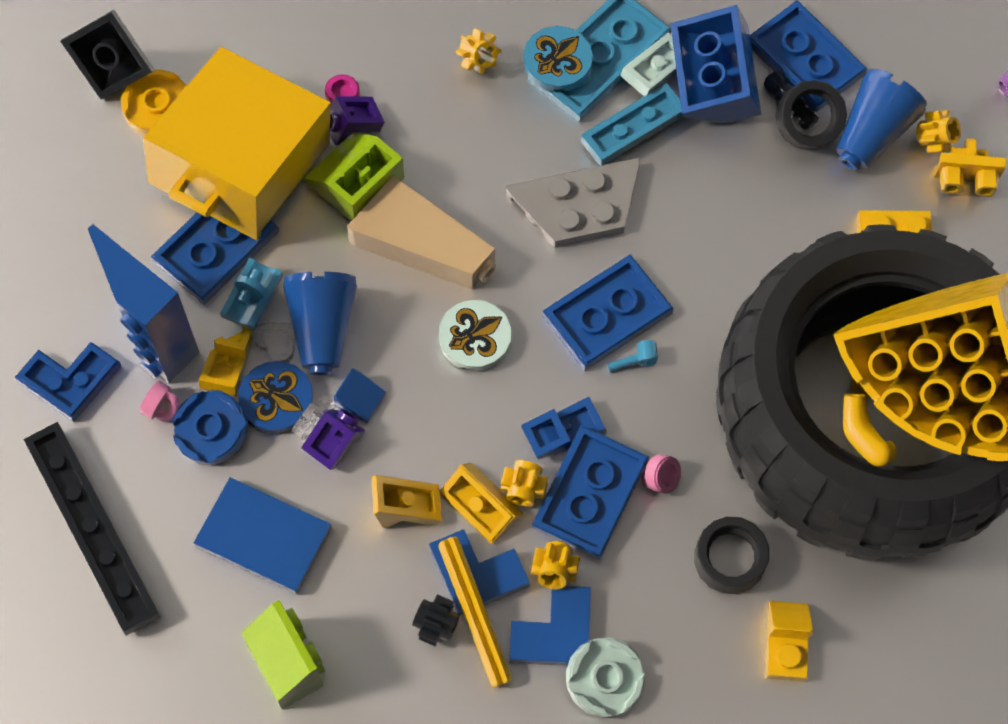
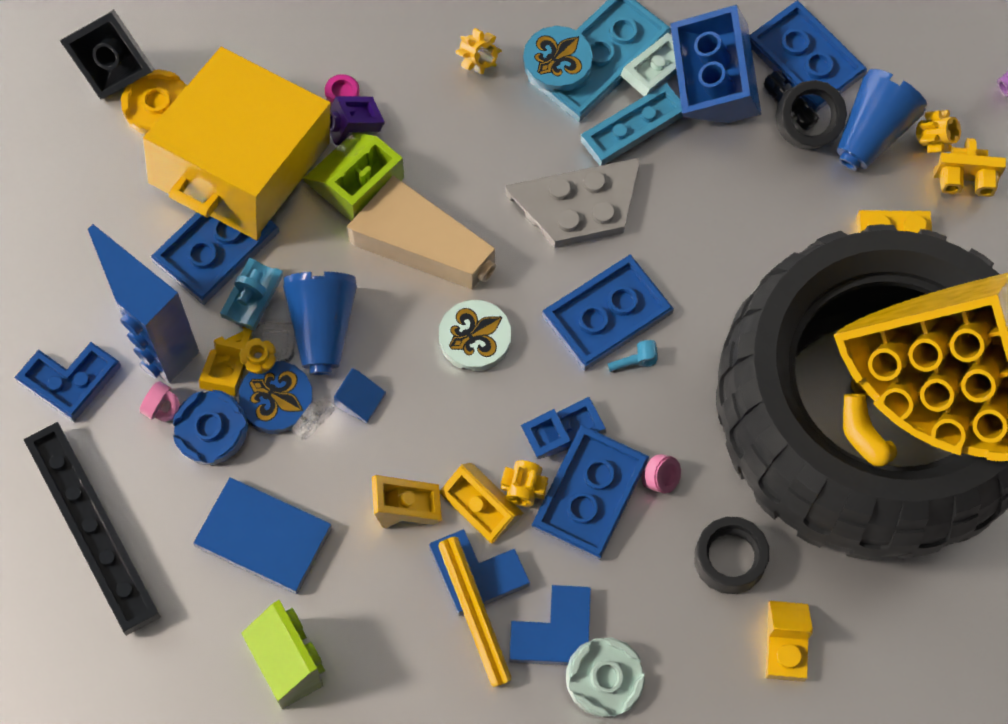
dark purple bracket [301,408,365,470] -> none
black gear [412,594,460,646] -> none
yellow gear [531,541,580,590] -> none
none -> yellow plate [239,338,276,374]

